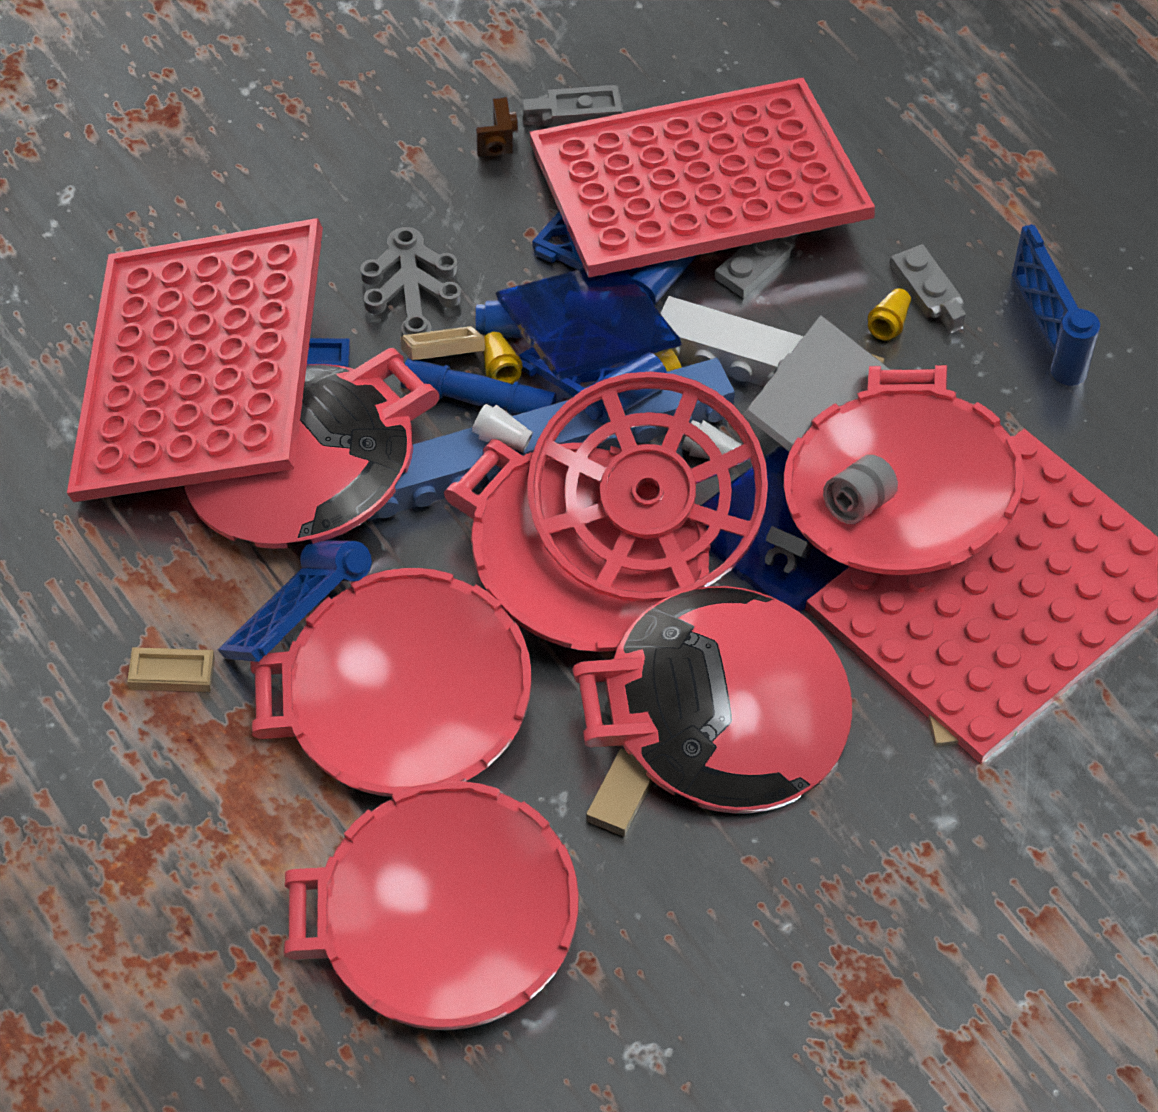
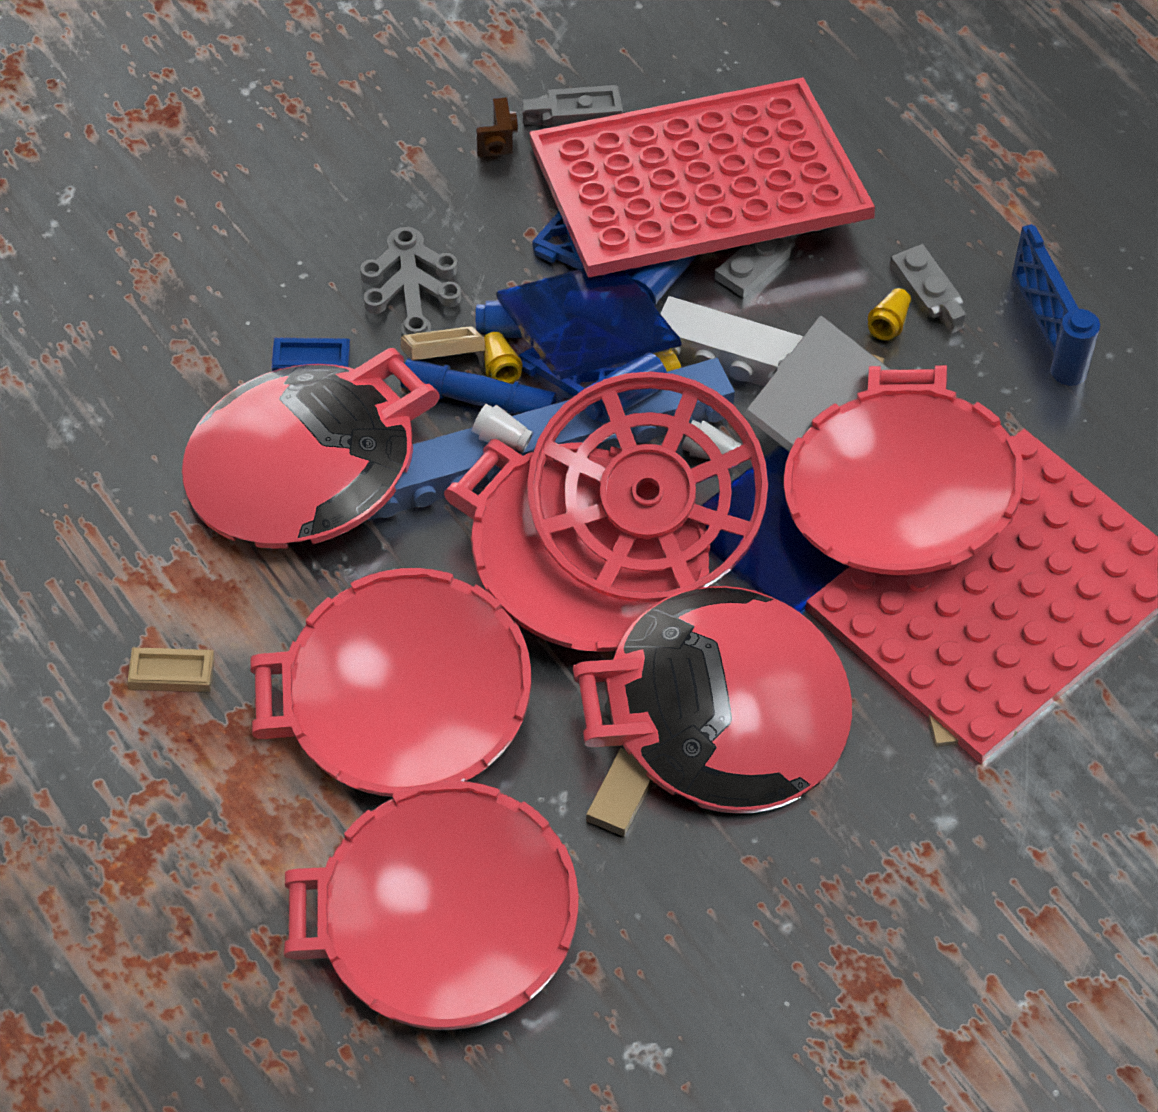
coral plate [67,218,323,502] -> none
blue piece [218,540,372,662] -> none
dark grey tile [765,526,814,575] -> none
light grey wheel [823,455,898,524] -> none

